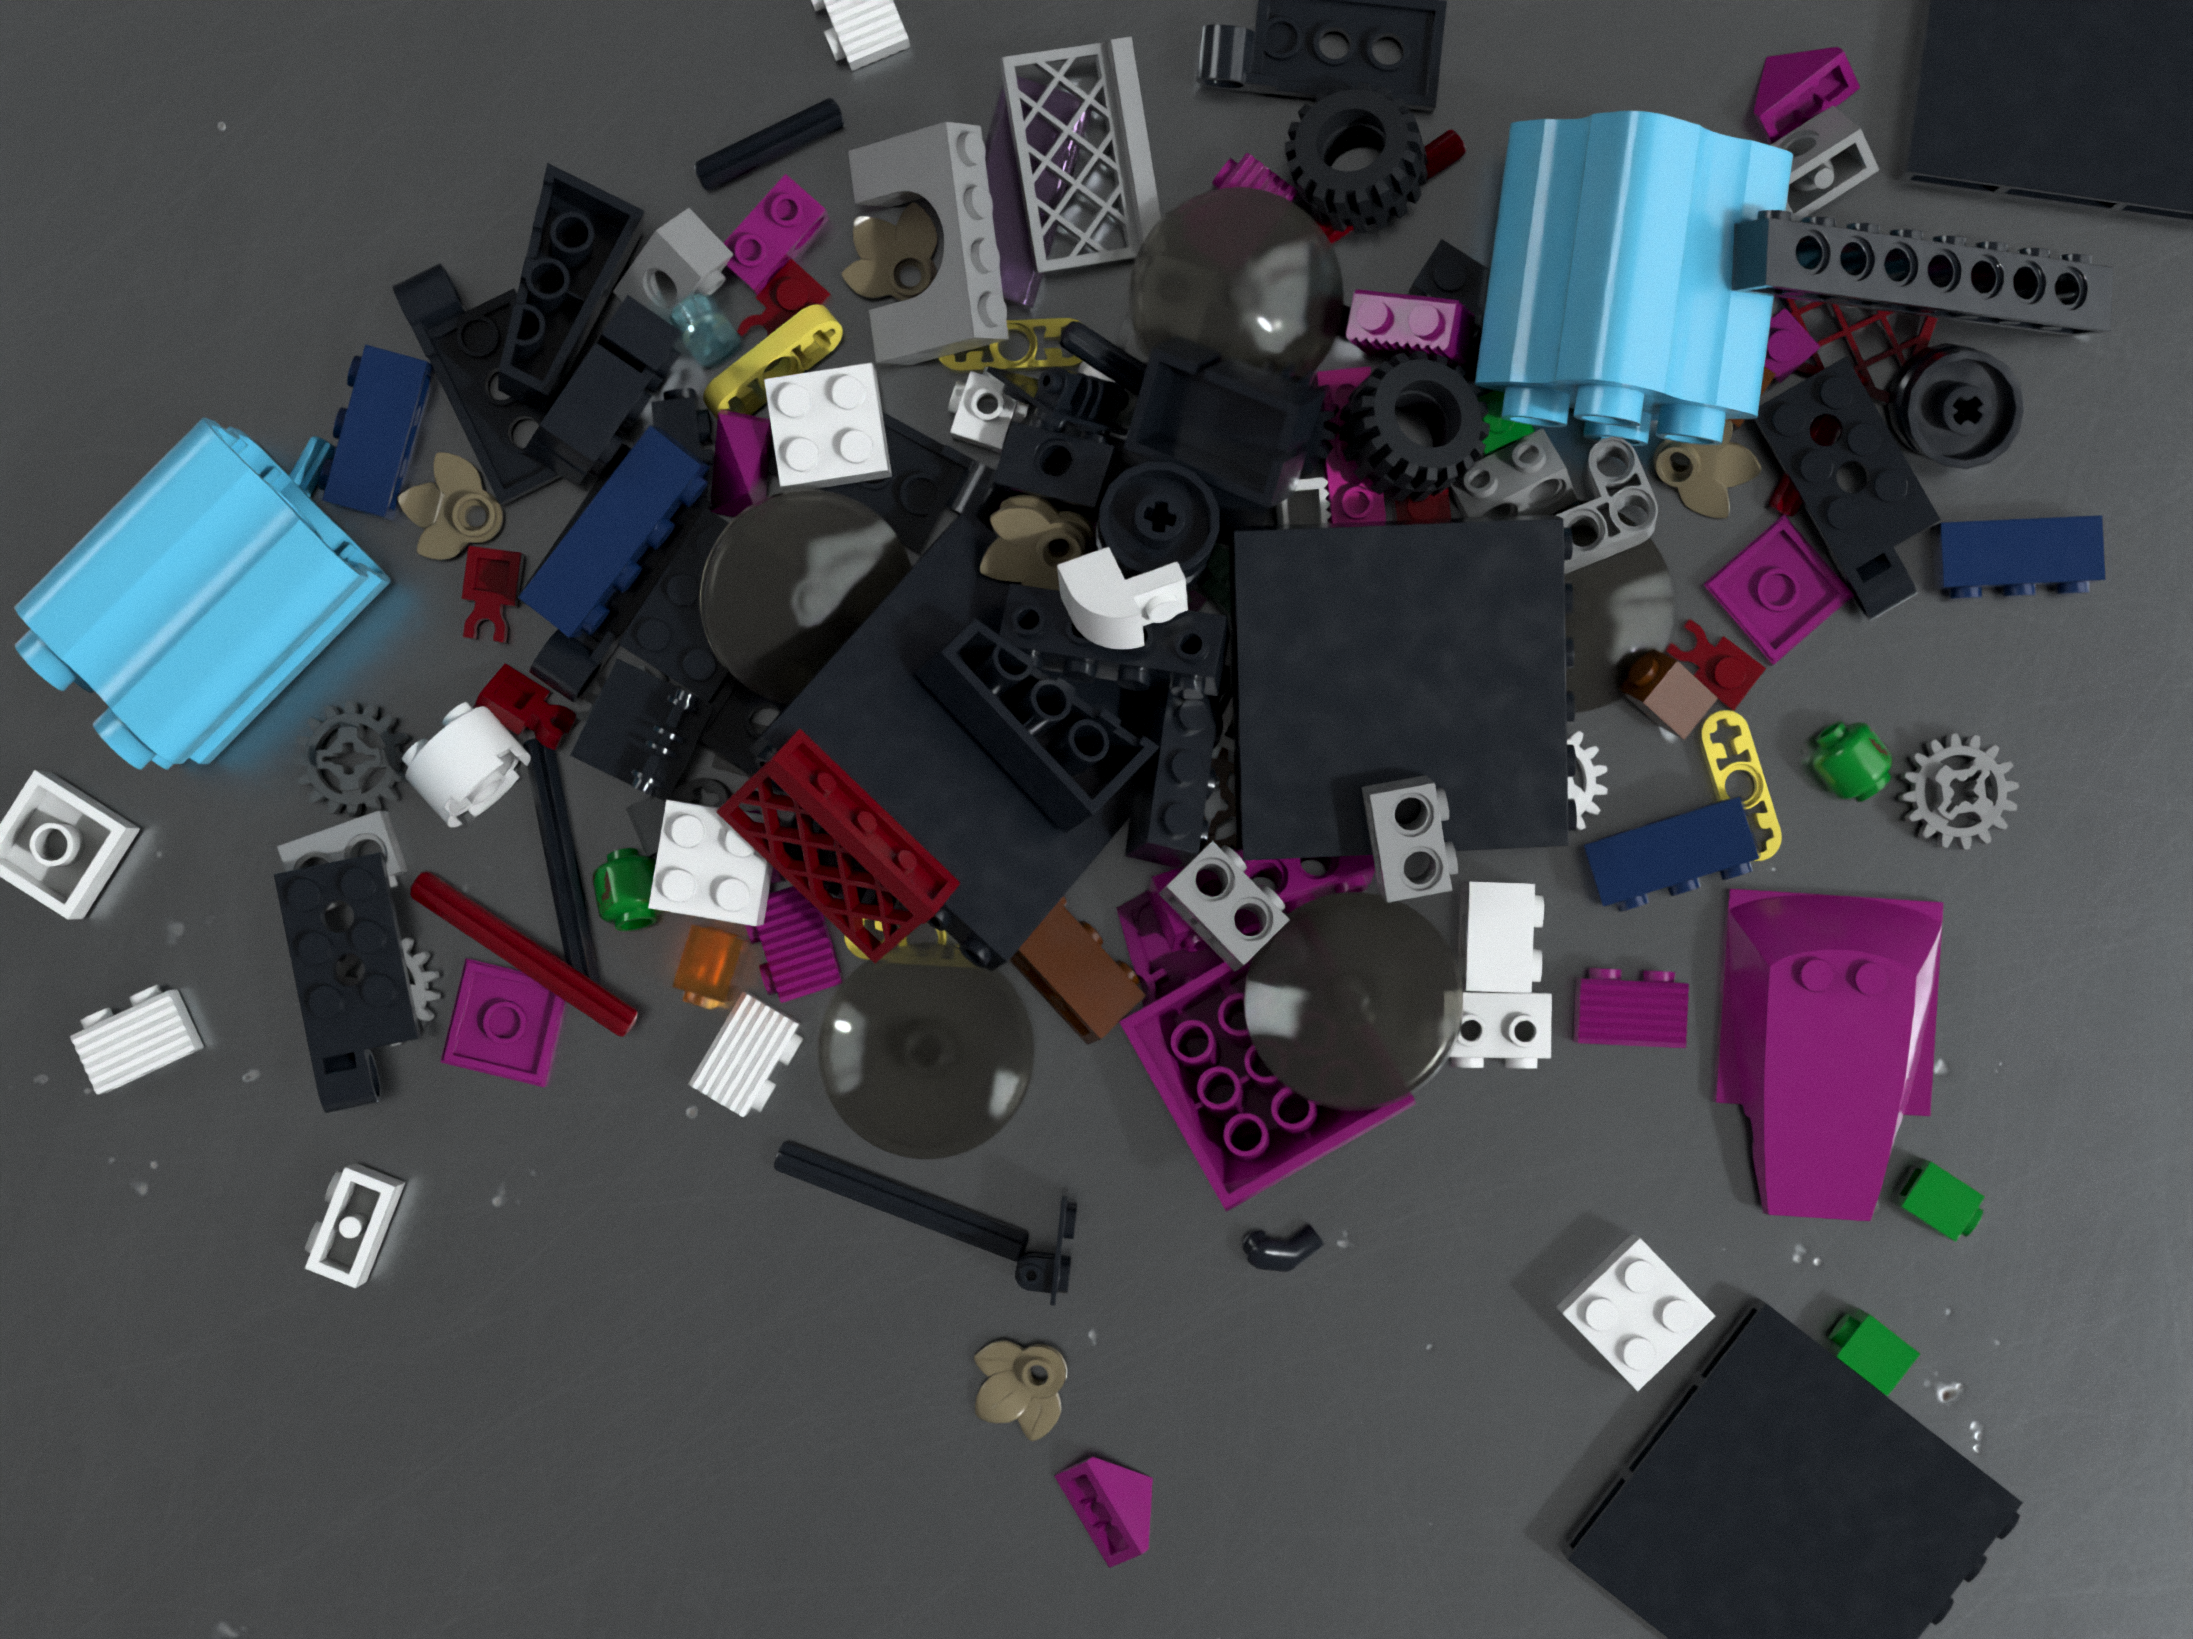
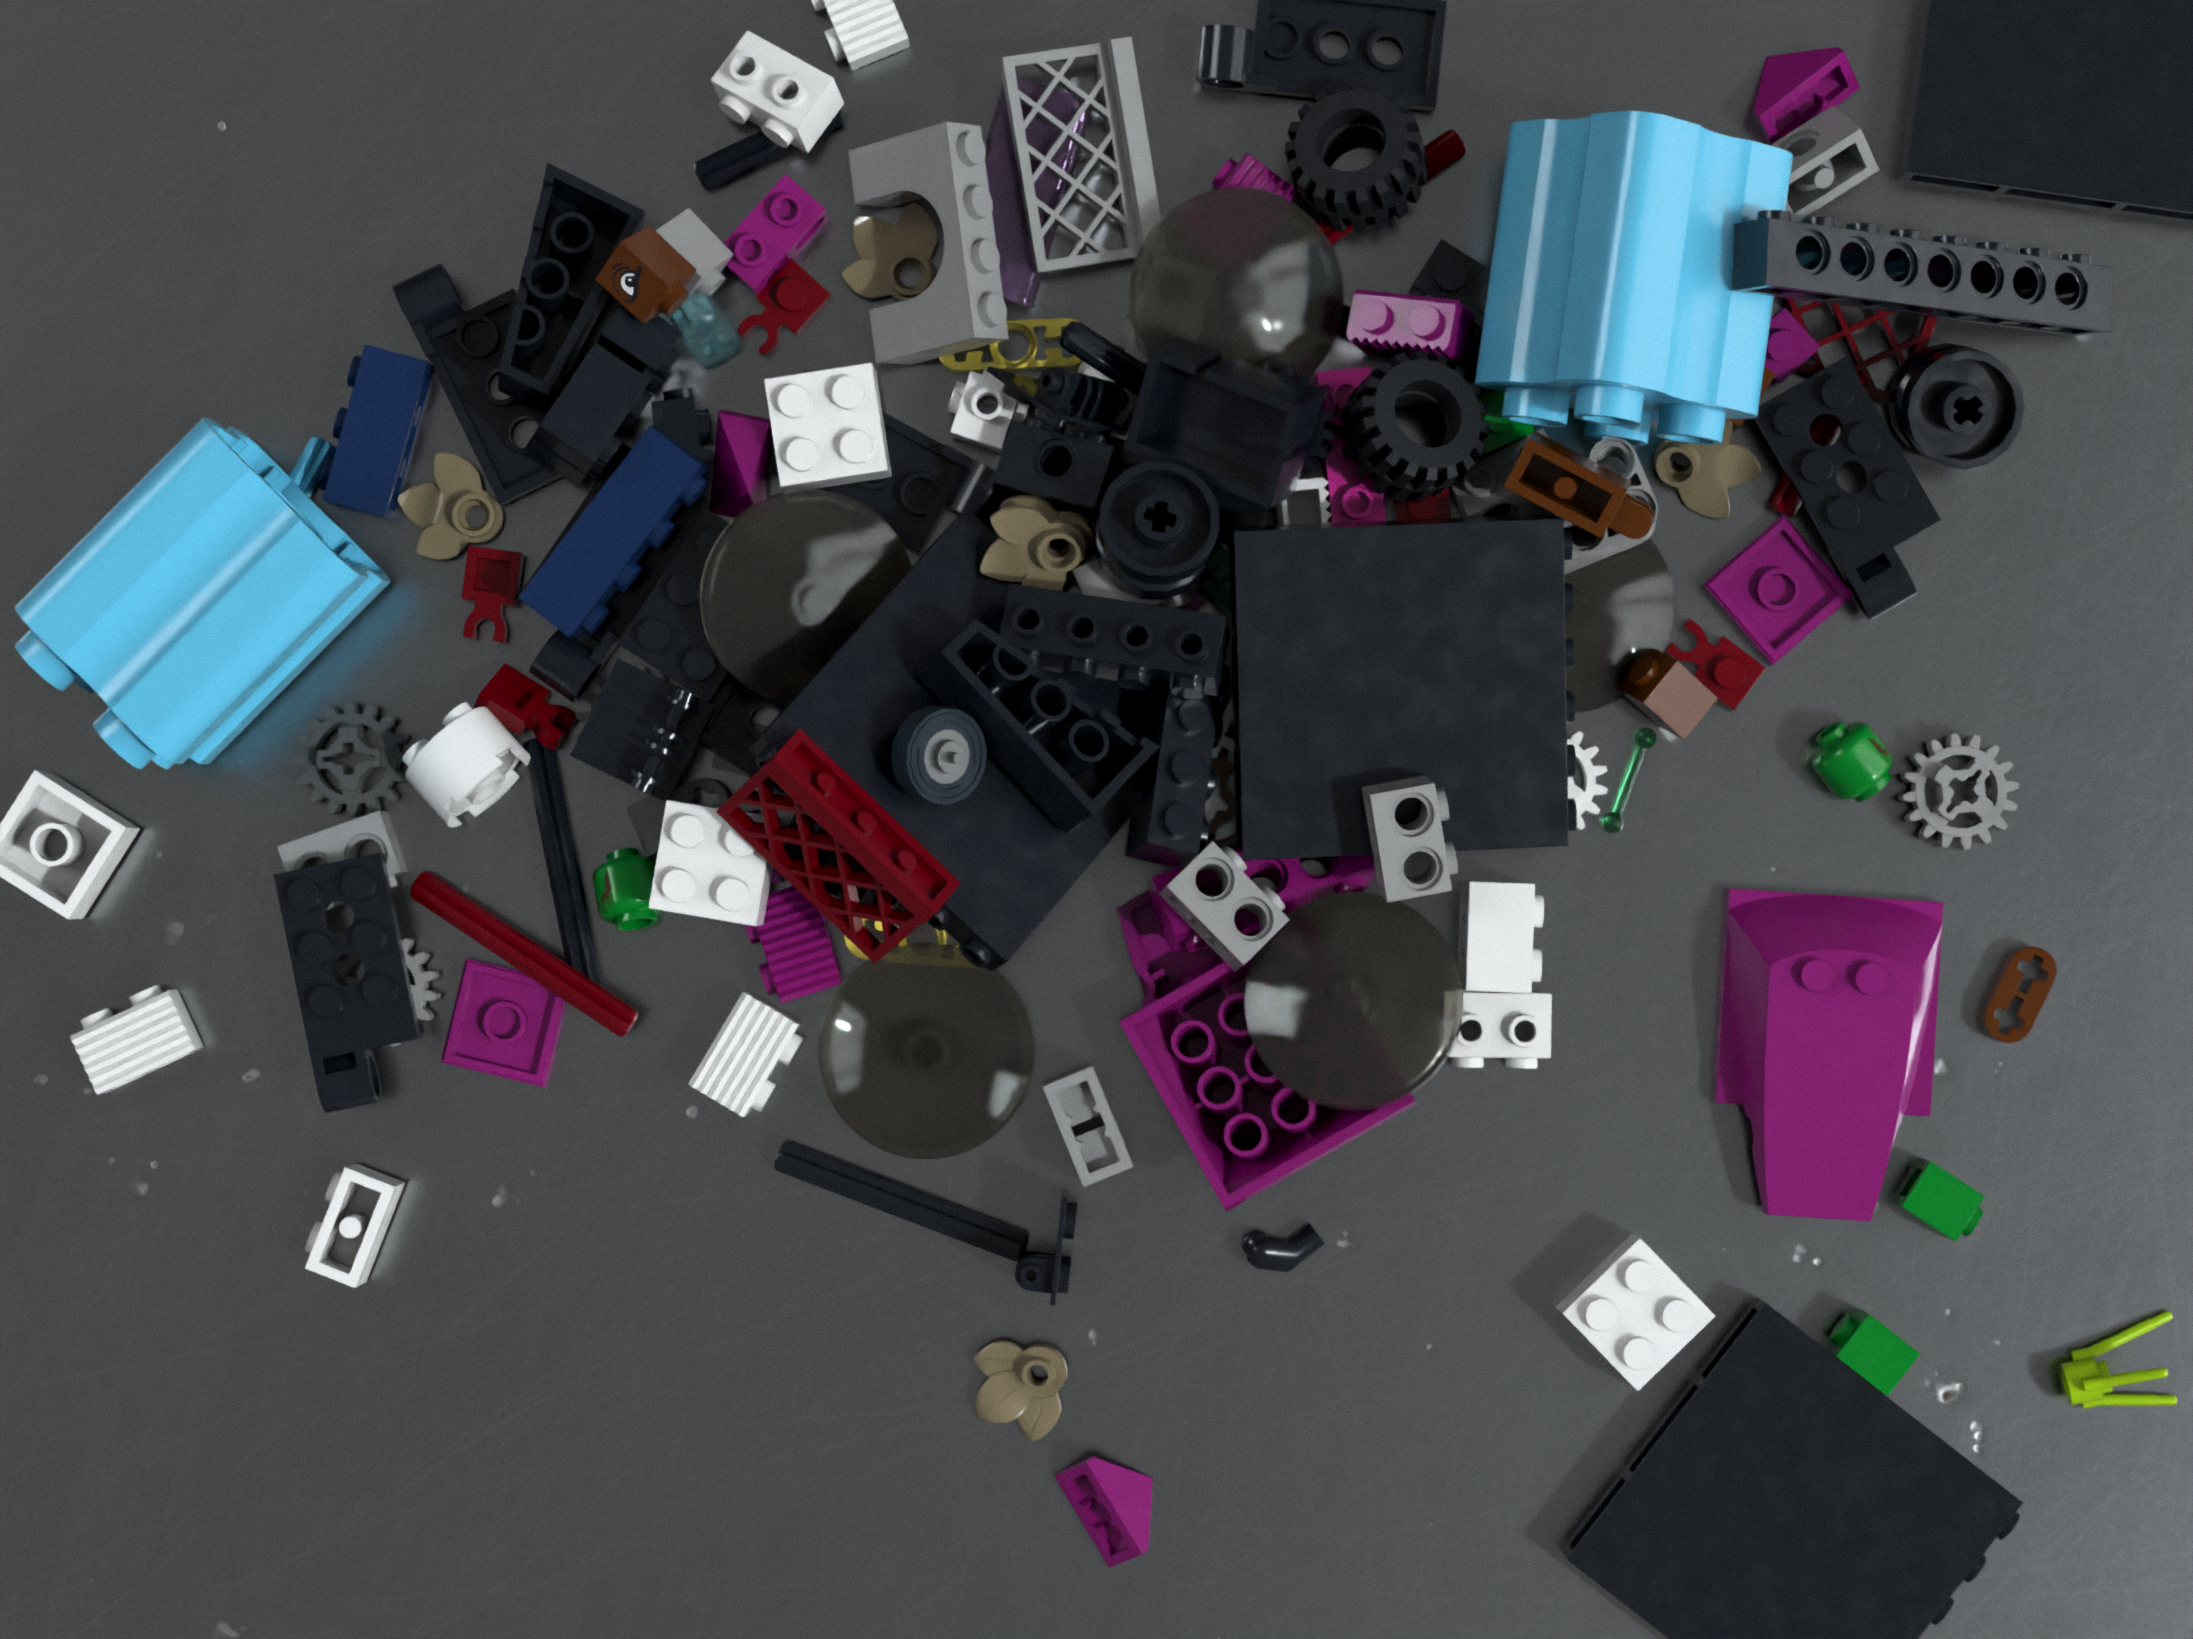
clear orange brick [672,923,751,1010] -> none
light yellow beam [703,304,843,419] -> none
reddish brown brick [1009,896,1146,1045] -> none
white brick [1057,547,1188,649] -> none
magenta brick [1573,968,1689,1048] -> none
dark blue brick [1584,794,1761,912] -> none
light yellow beam [1698,710,1782,861] -> none
dark blue brick [1930,515,2106,600] -> none
none -> reddish brown brick [595,226,697,324]
none -> white brick [710,30,844,153]
none -> black wheel [891,705,987,805]
none -> light grey brick [1042,1064,1134,1187]
none -> reddish brown brick [1503,431,1654,539]
none -> clear green hinge [1603,727,1657,834]
none -> reddish brown beam [1980,946,2057,1043]
none -> lime plant [2060,1311,2177,1409]

